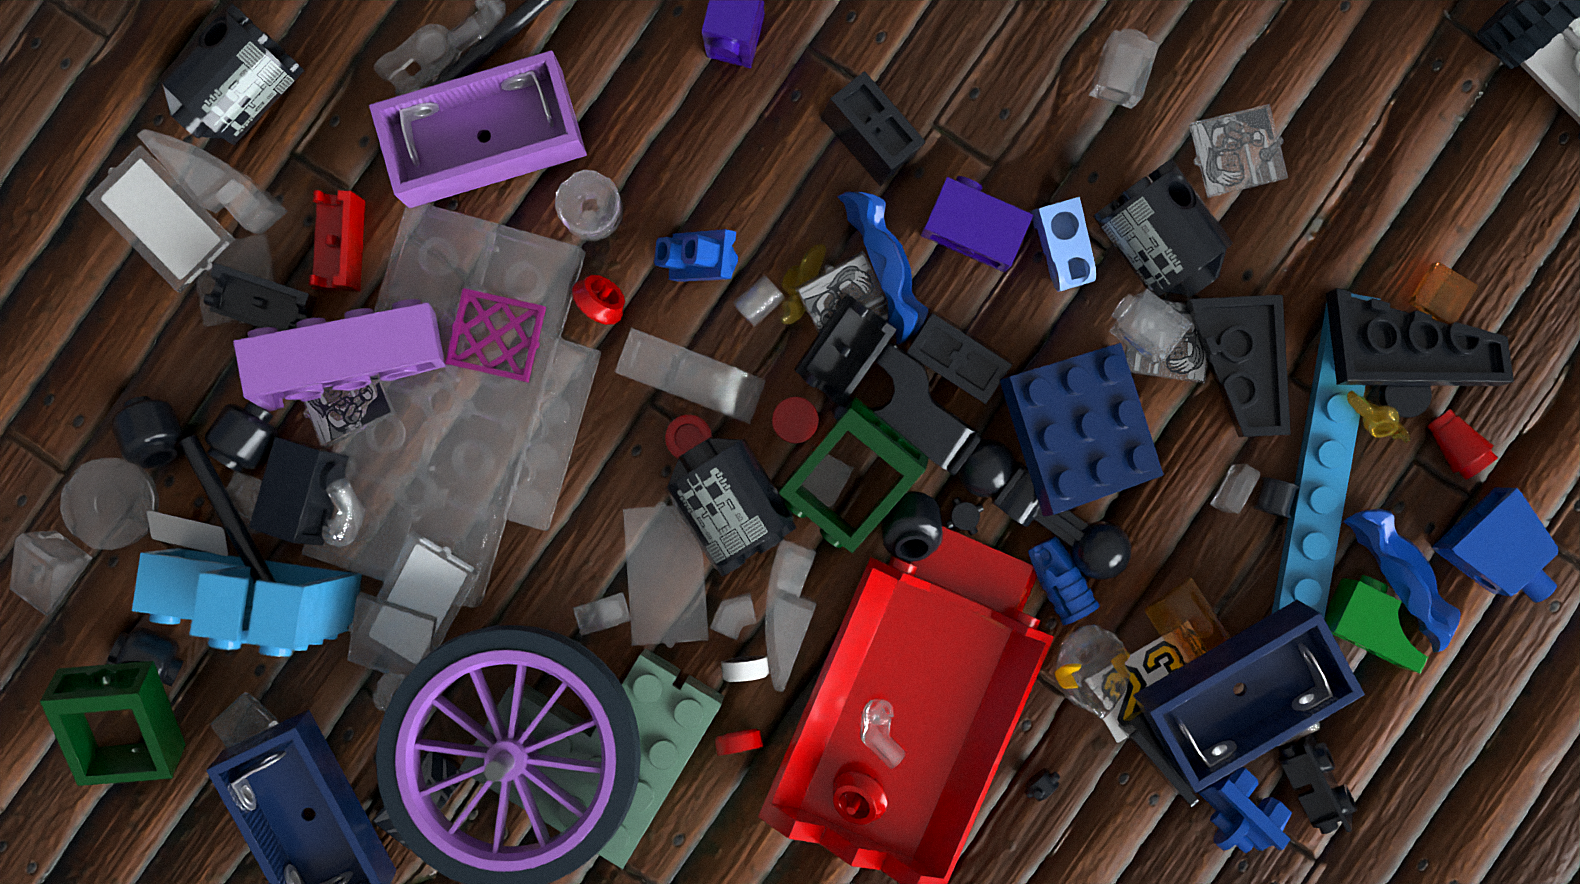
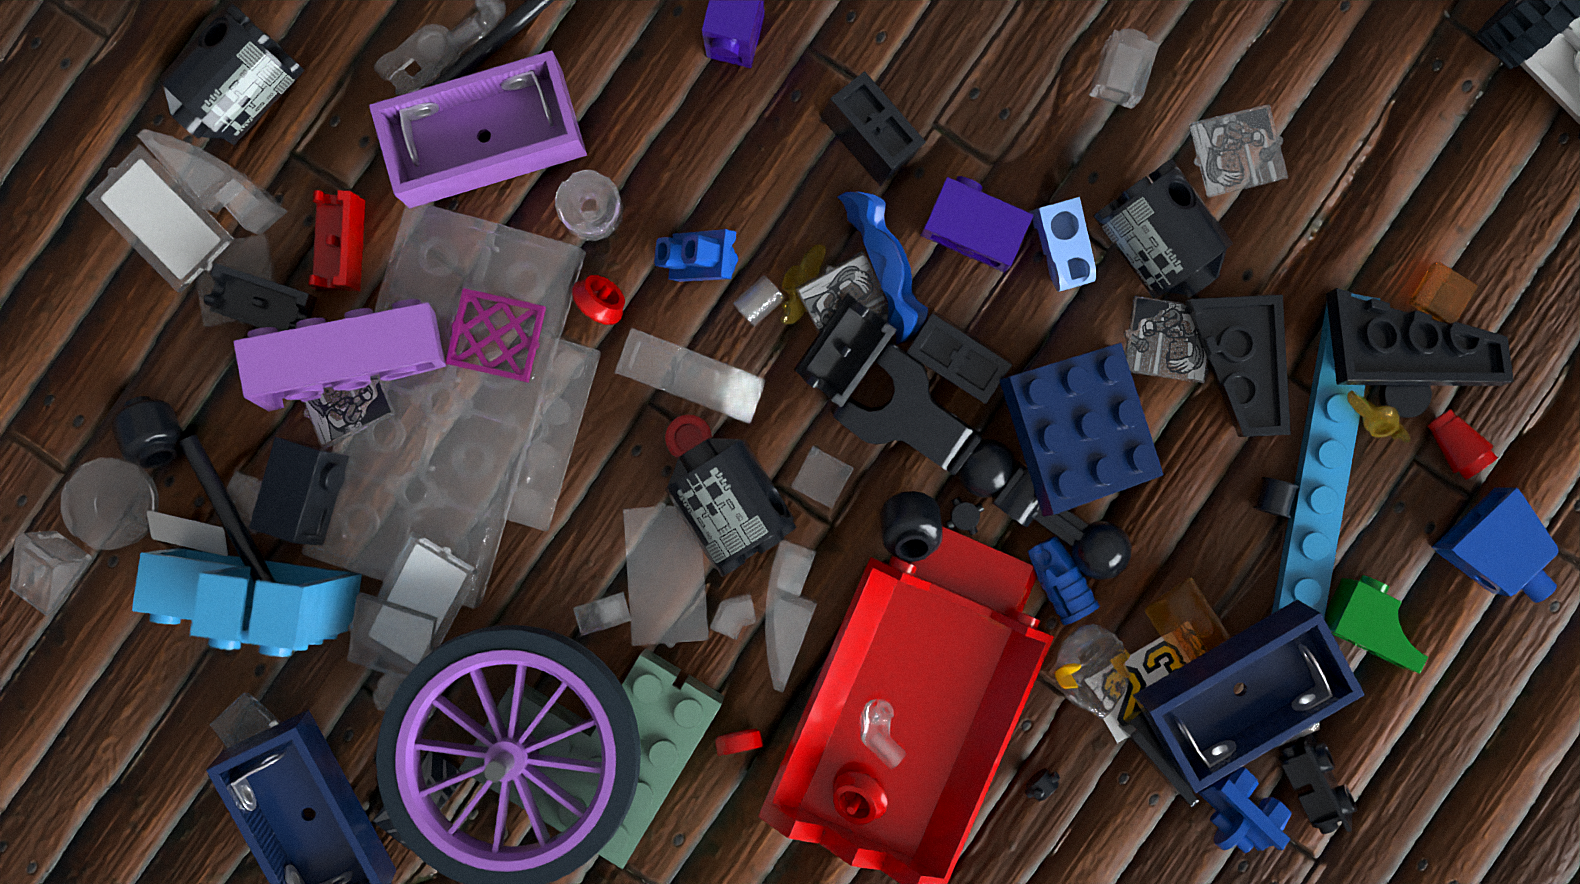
dark green window [40,661,186,786] -> none
black head [105,627,184,687] -> none
black head [205,401,278,473] -> none
clear arm [322,478,365,548] -> none
white tile [721,655,769,682] -> none
red tile [772,397,819,444] -> none
dark green window [779,397,929,553] -> none
clear brick [1109,289,1193,365] -> none
clear tile [1210,464,1261,514] -> none
blue piece [1343,509,1461,653] -> none

